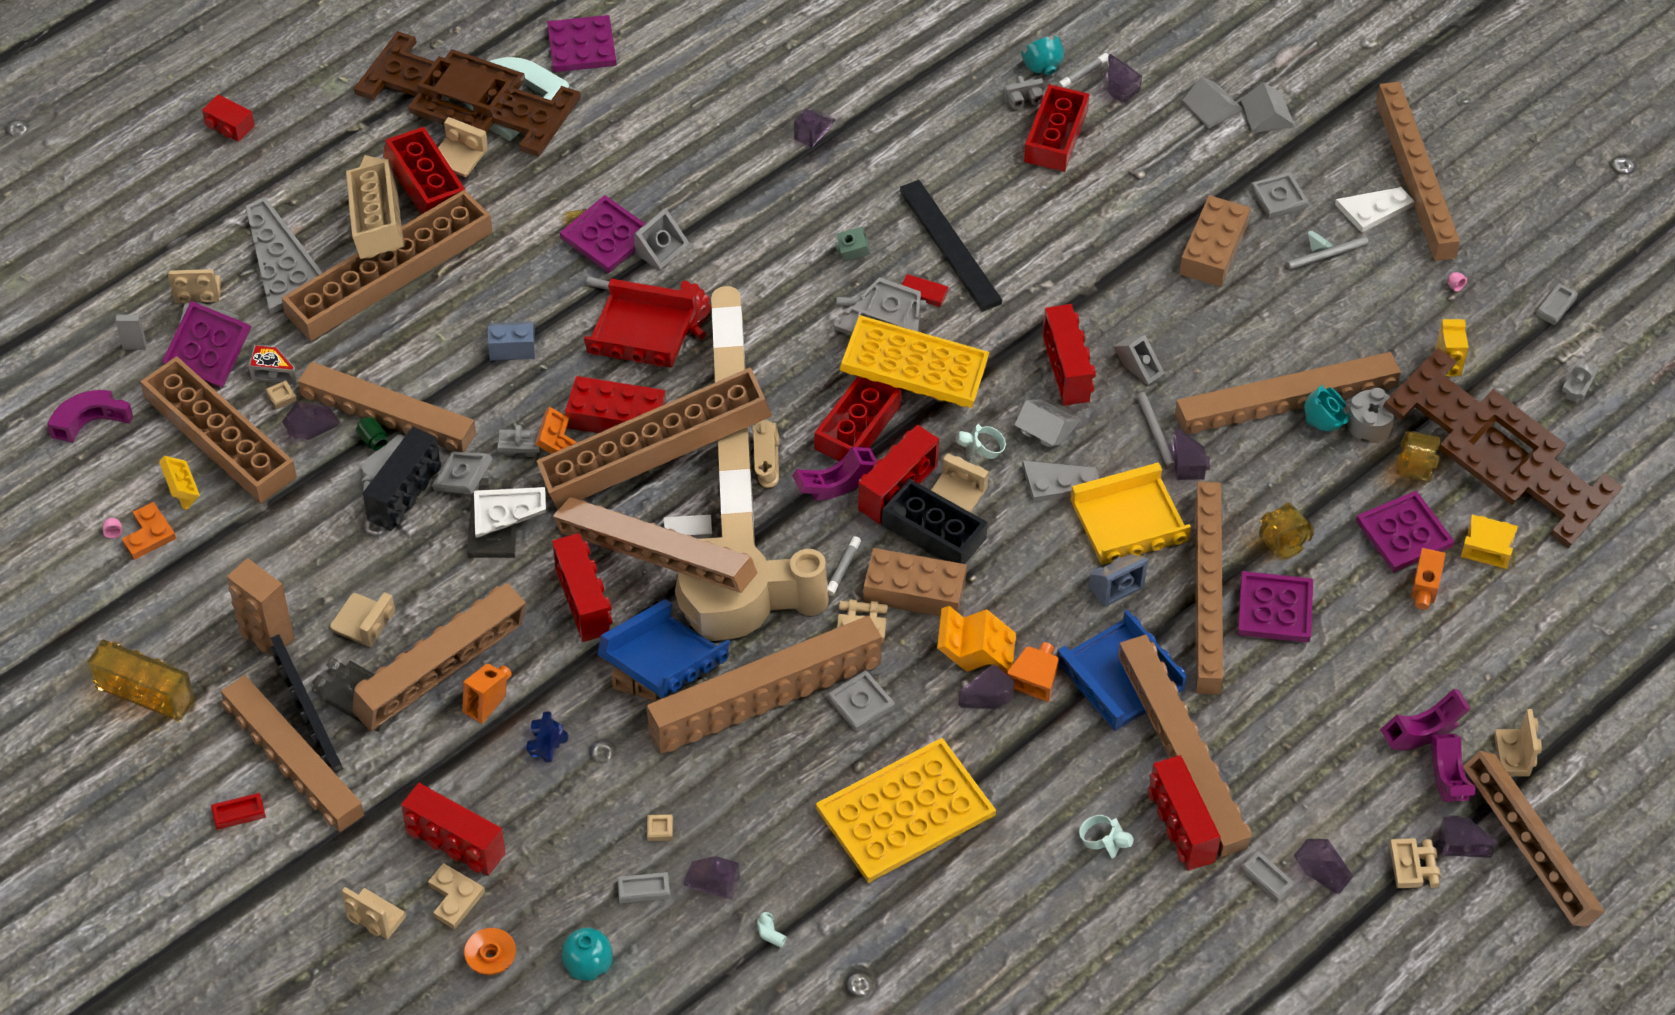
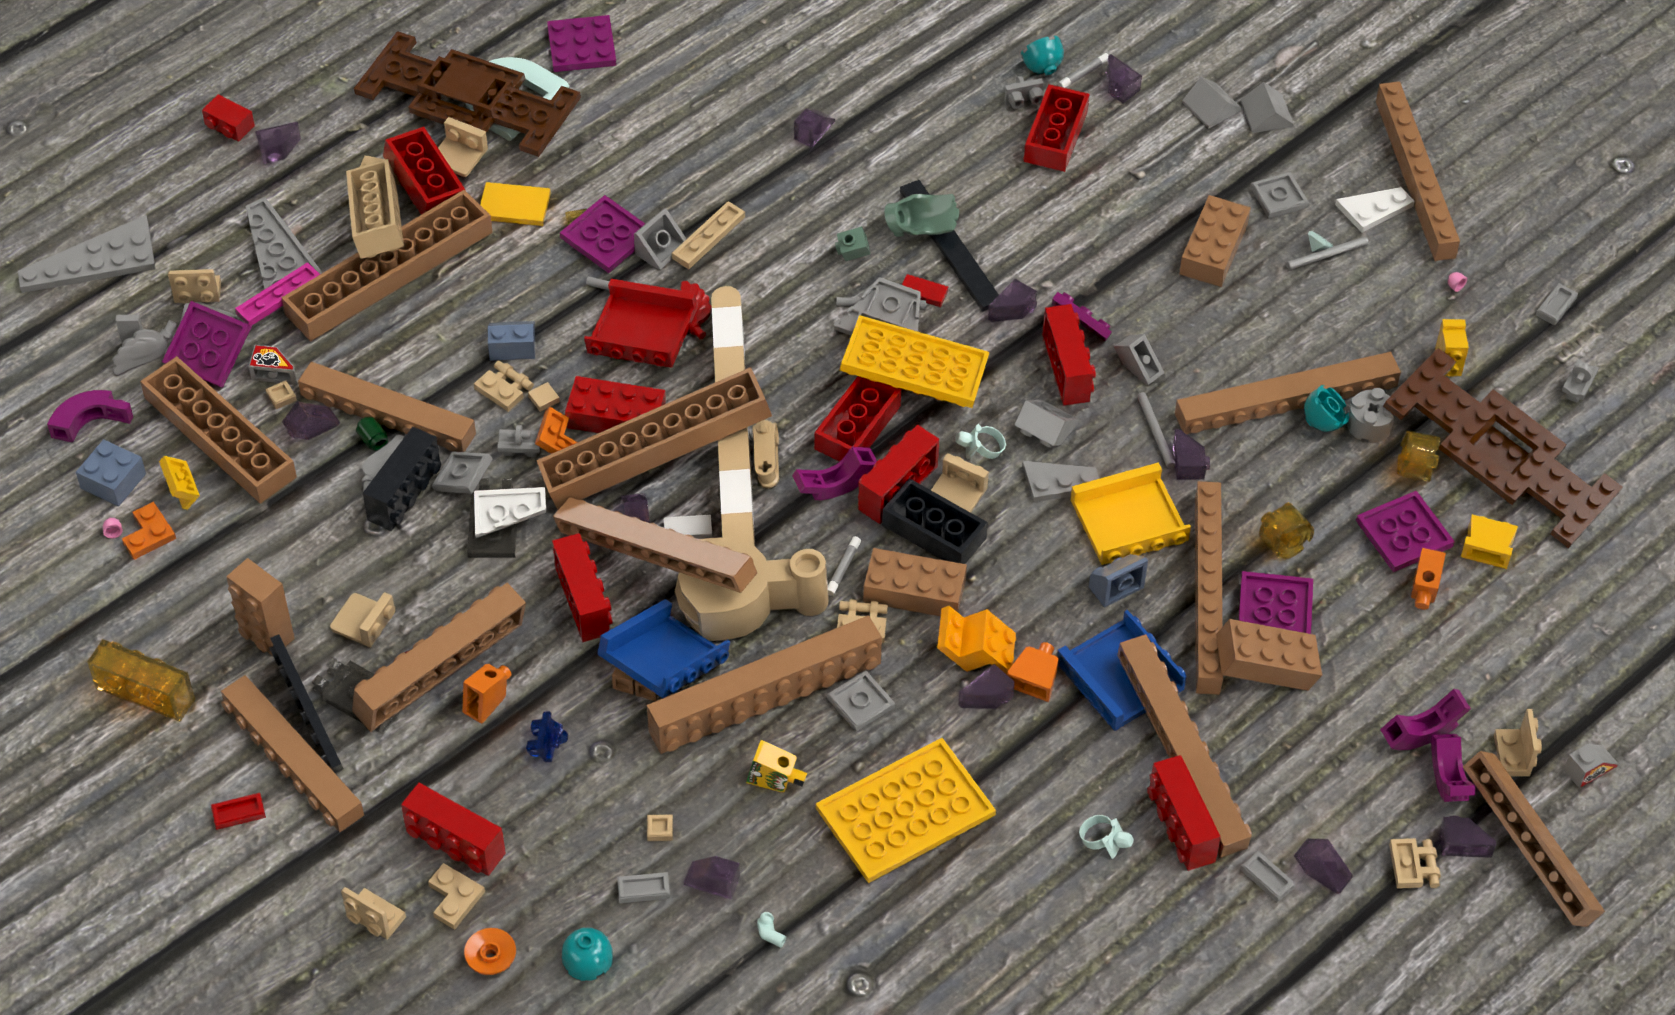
none -> light grey wing [18,215,156,293]
none -> sand blue brick [76,439,146,507]
none -> light grey animal [112,320,177,375]
none -> dark pink plate [235,262,320,326]
none -> clear purple slope [255,122,301,164]
none -> tan plate [474,360,534,412]
none -> yellow tile [480,182,551,226]
none -> tan tile [528,382,560,412]
none -> clear purple slope [621,493,650,523]
none -> tan plate [672,201,745,269]
none -> yellow torso [746,740,807,792]
none -> sand green hair [884,194,959,237]
none -> clear purple slope [988,279,1037,322]
none -> magenta wing [1051,292,1112,341]
none -> medium nougat brick [1216,619,1322,691]
none -> light grey slope [1564,744,1618,788]

